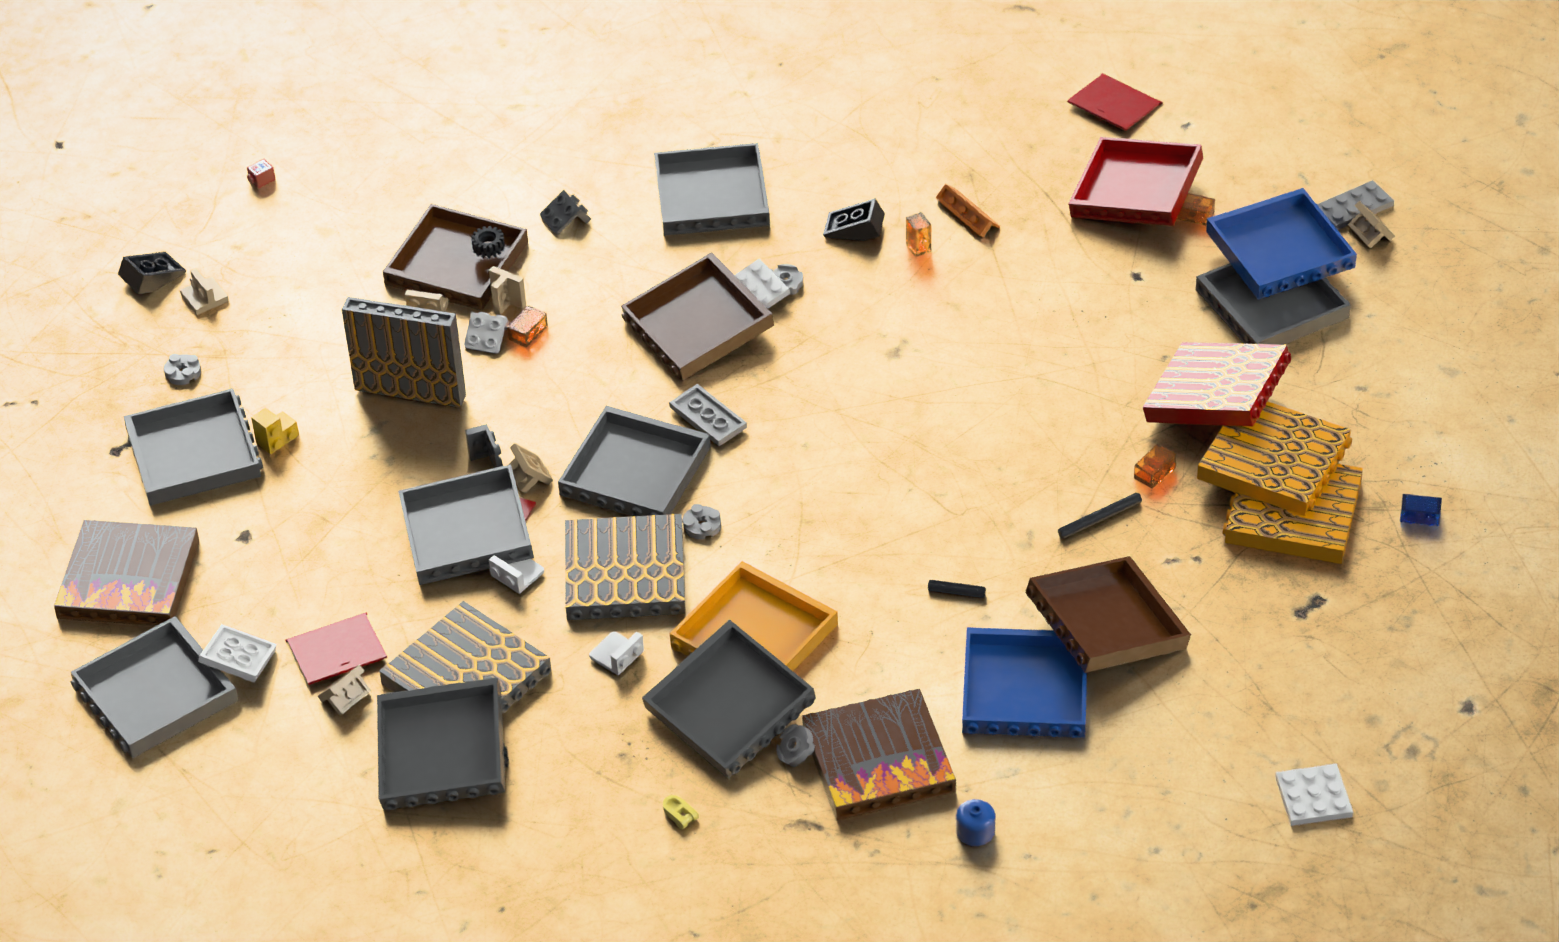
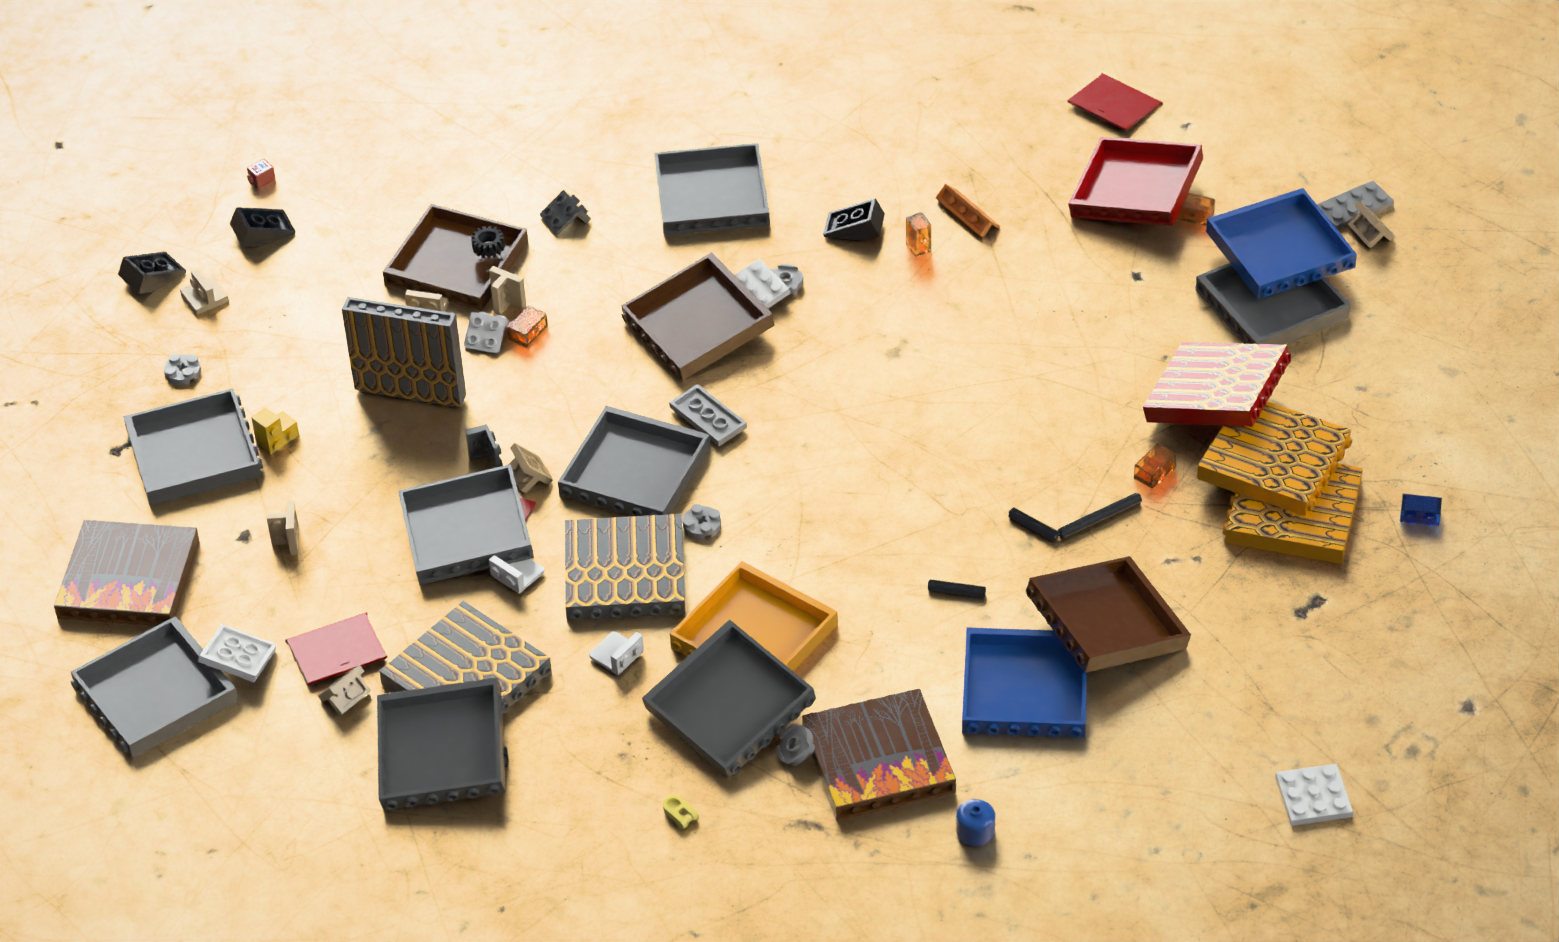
none -> black slope [229,207,296,247]
none -> tan bracket [267,500,299,555]
none -> black axle [1008,507,1059,541]

